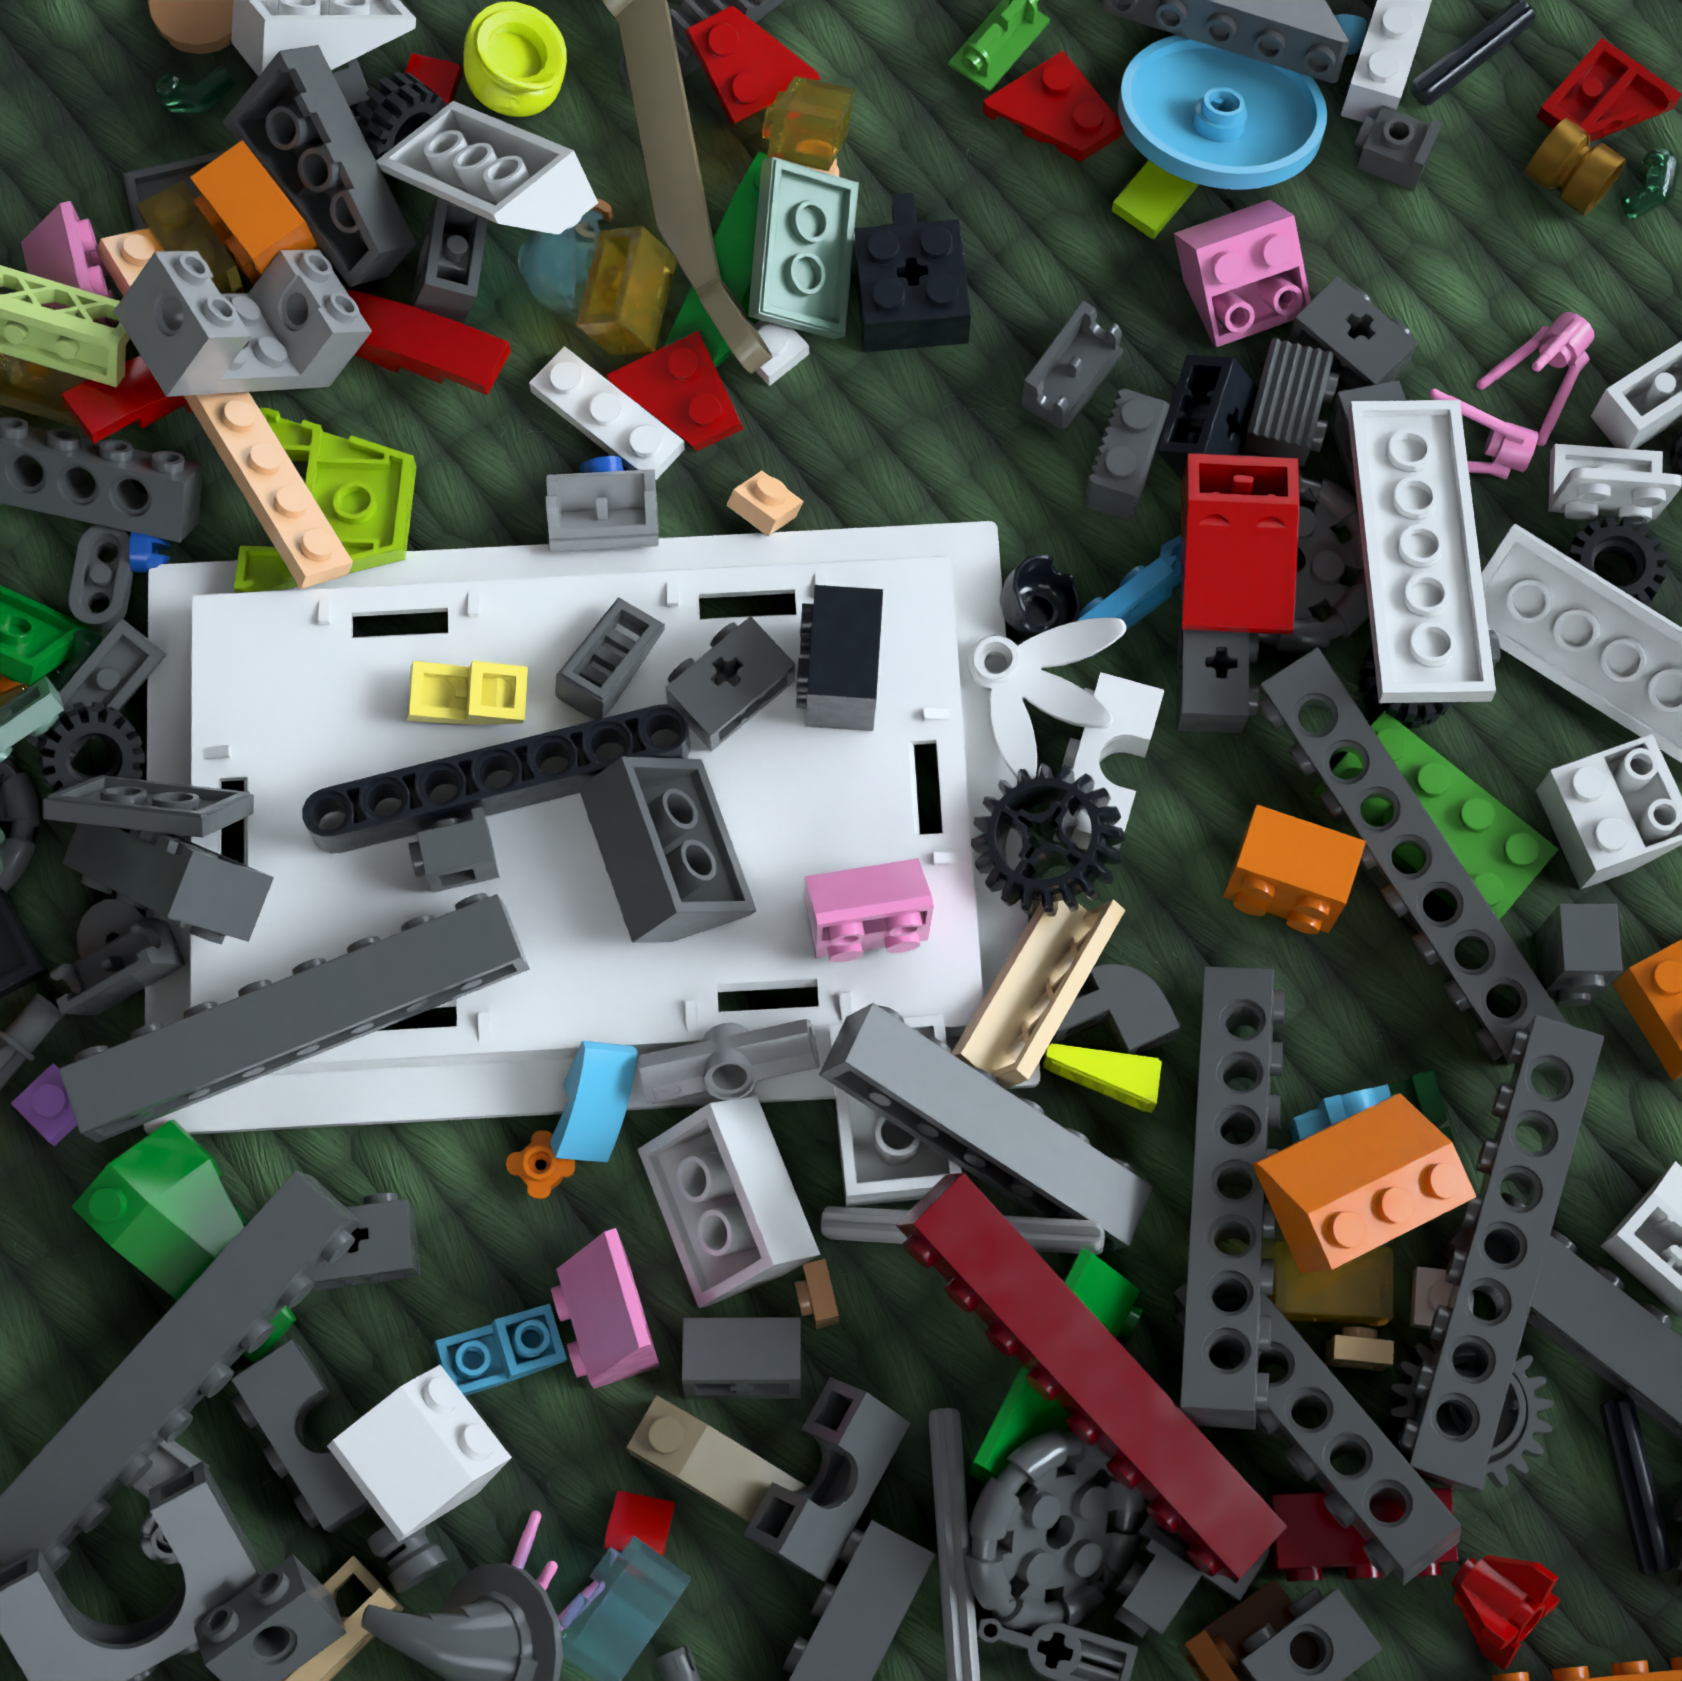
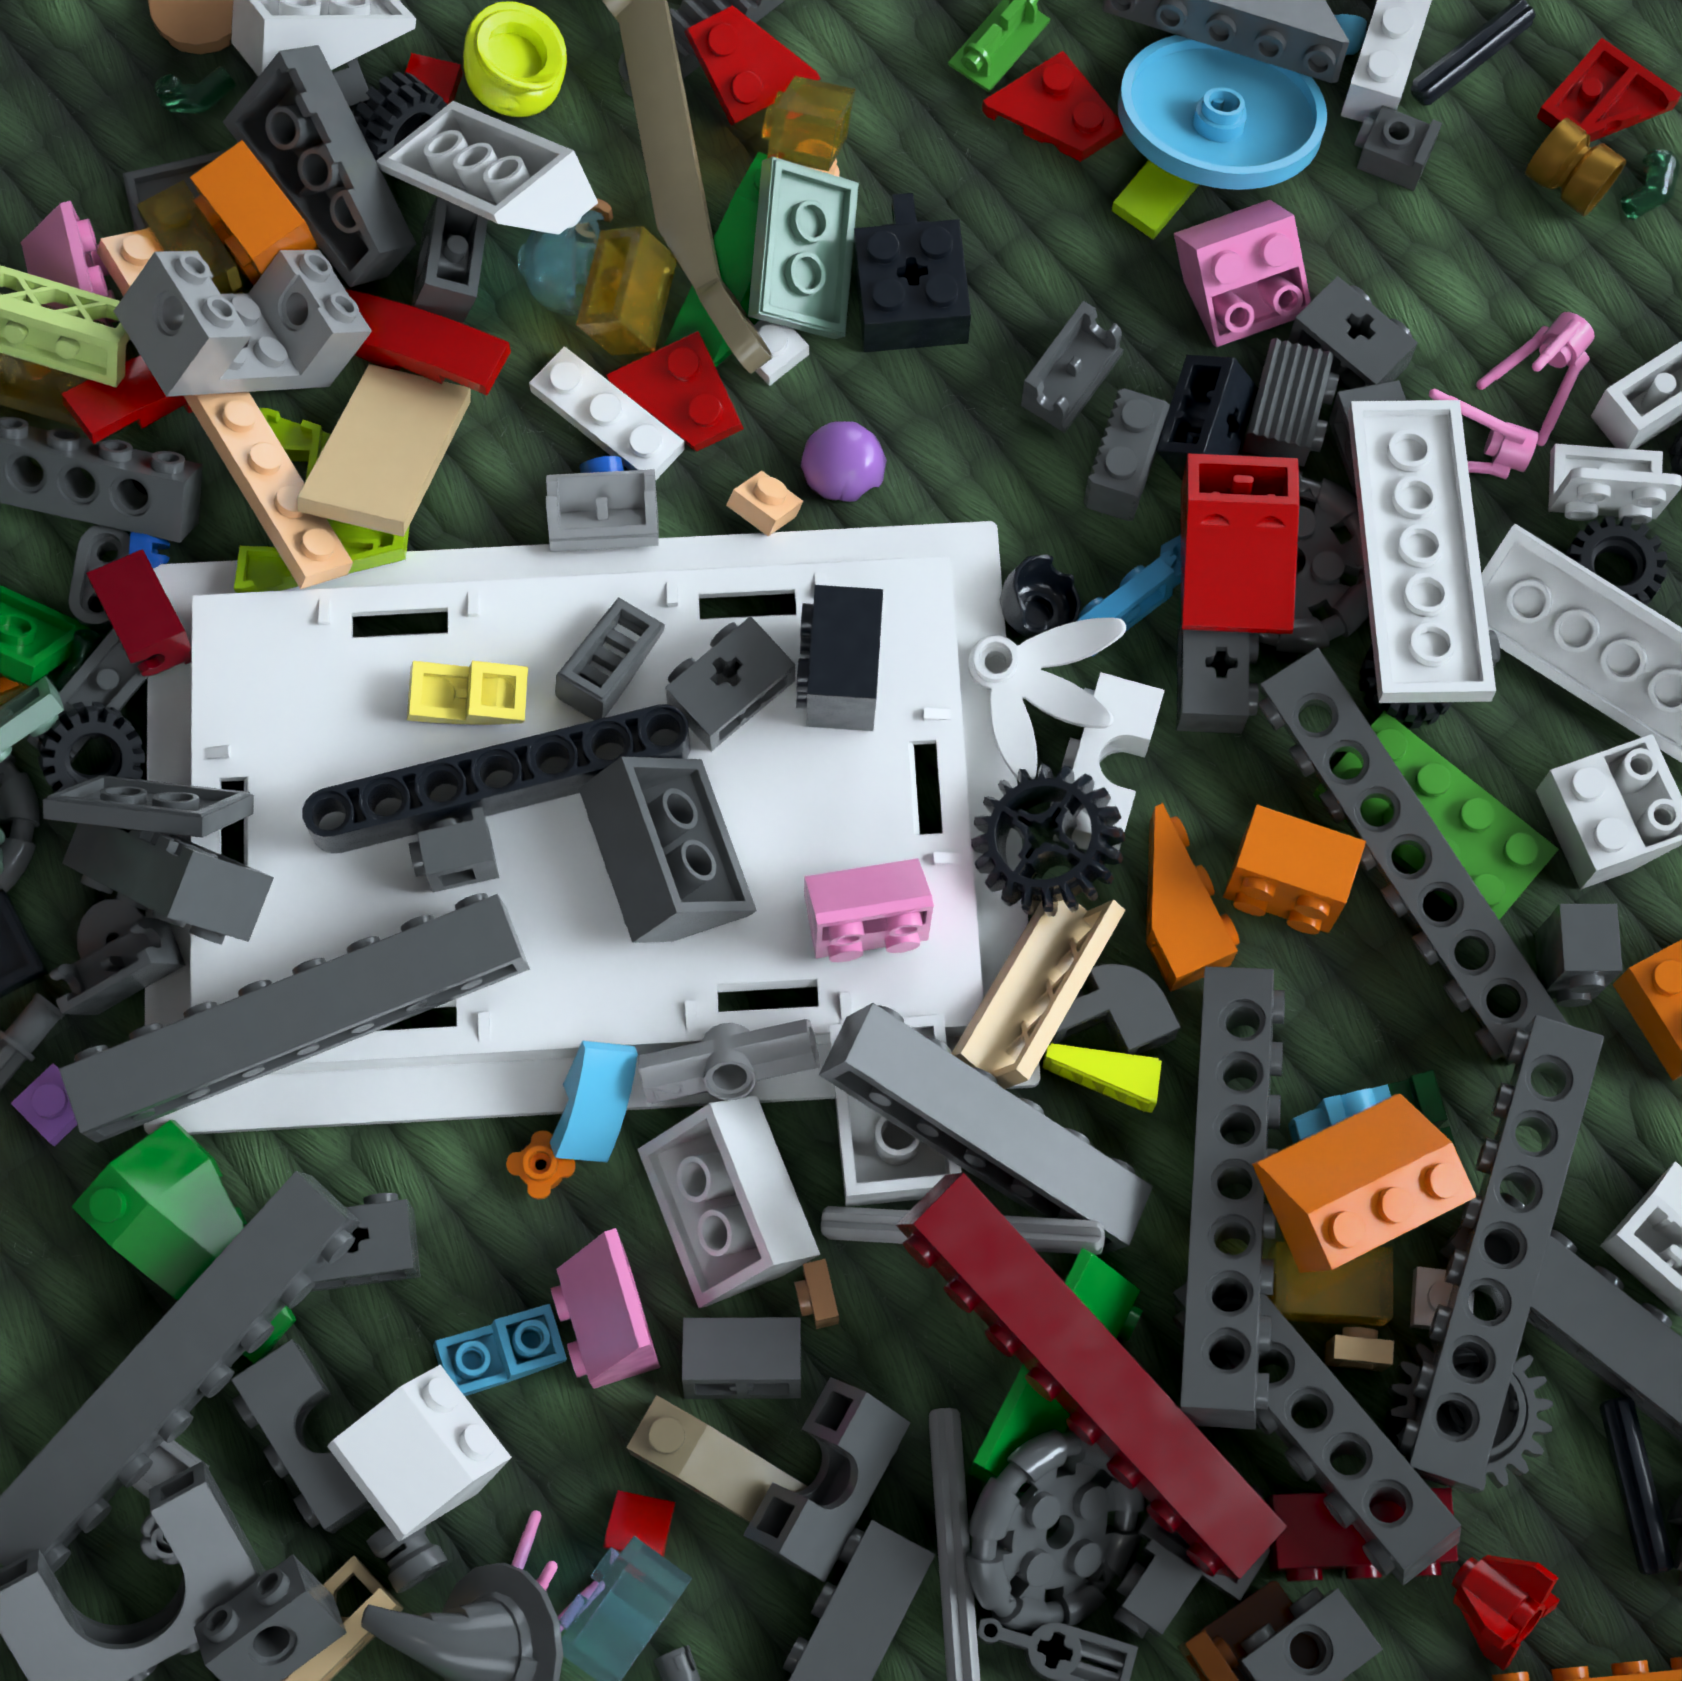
none -> dark red hinge [86,549,192,676]
none -> tan tile [297,364,471,537]
none -> medium lavender hair [801,421,887,502]
none -> orange slope [1146,803,1240,992]

